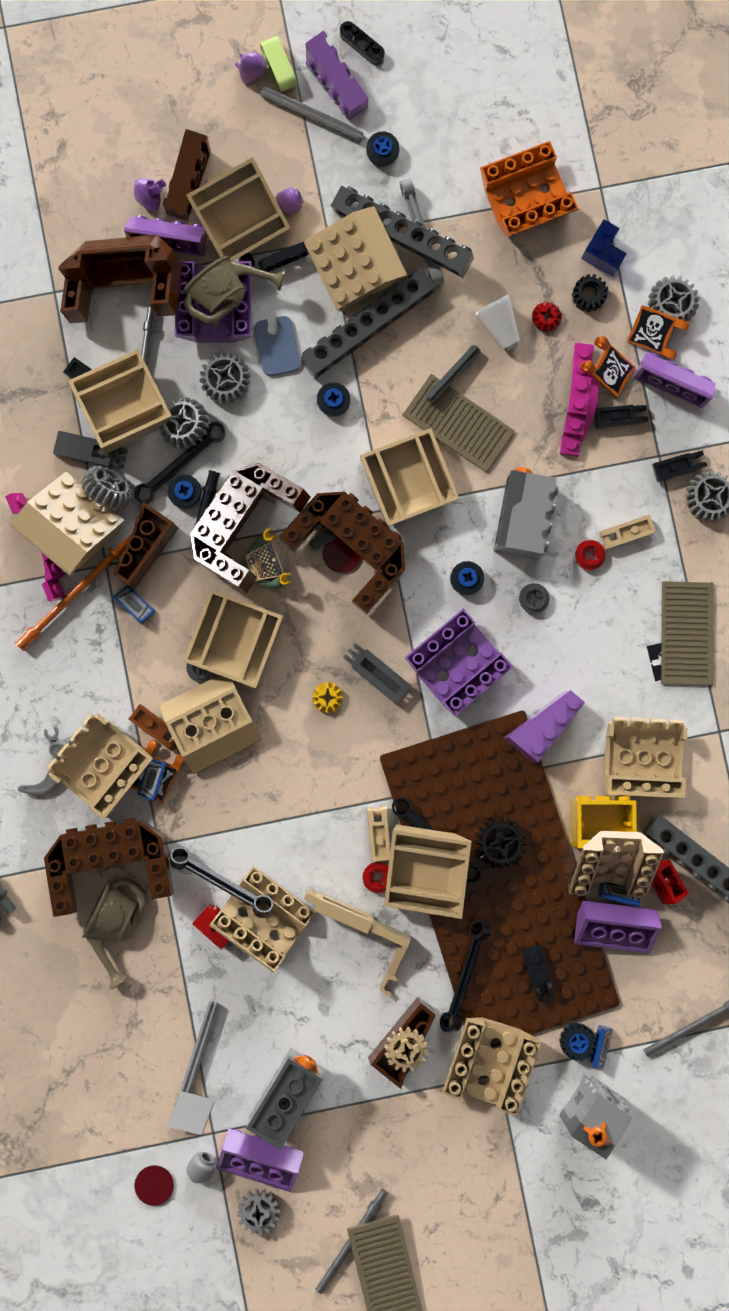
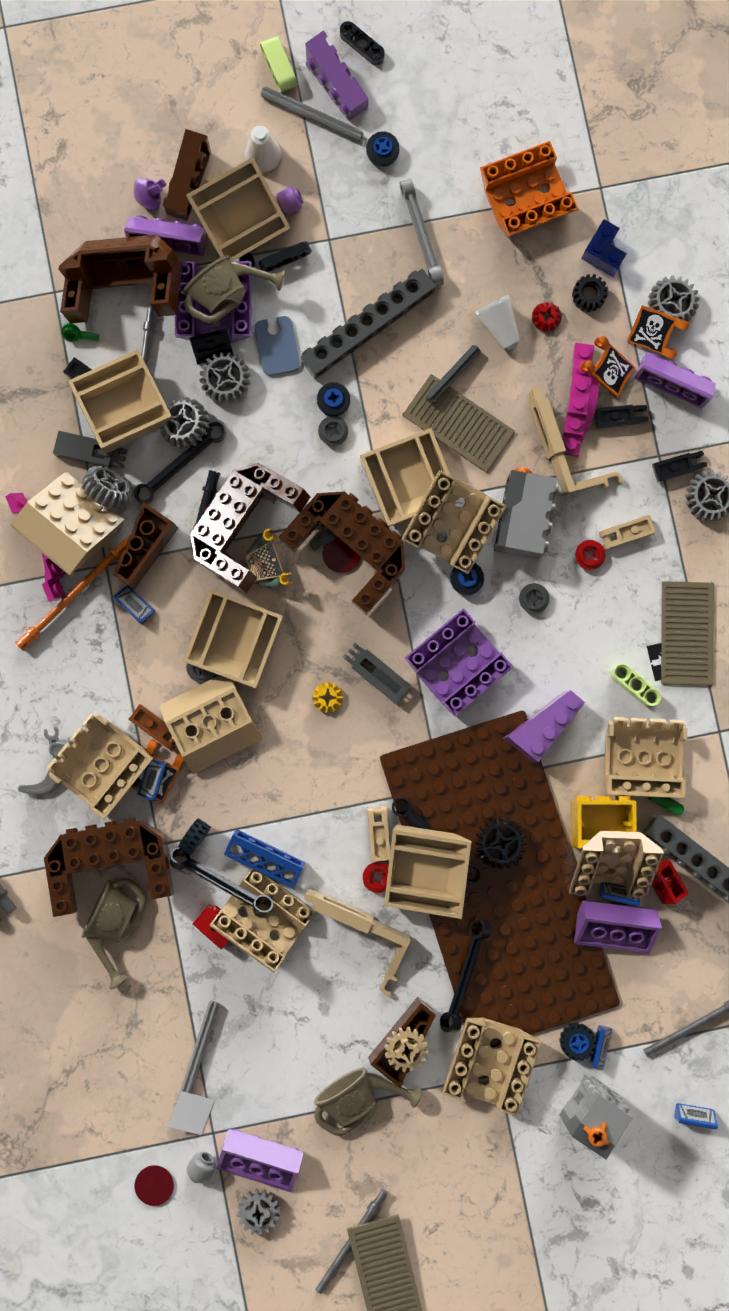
black wheel [167,474,202,509] -> none
medium lavender piece [235,52,267,84] -> none
dark grey piece [246,1048,324,1150] -> none
tan slope [303,206,408,312] -> none
dark grey brick [330,185,474,278] -> none
black hinge [521,944,555,1002] -> none
none -> green plate [61,323,100,342]
none -> black wheel [178,818,211,855]
none -> black plate [190,328,234,365]
none -> blue fence [223,829,306,888]
none -> white cone [244,126,282,173]
none -> dark tan piece [314,1067,422,1136]
none -> dark grey gear [318,416,348,446]
none -> tan slope [402,470,506,574]
none -> tan hinge [527,387,623,497]
none -> yellowish green beam [610,664,661,707]
none -> green bar [648,796,684,815]
none -> slope [674,1103,718,1129]

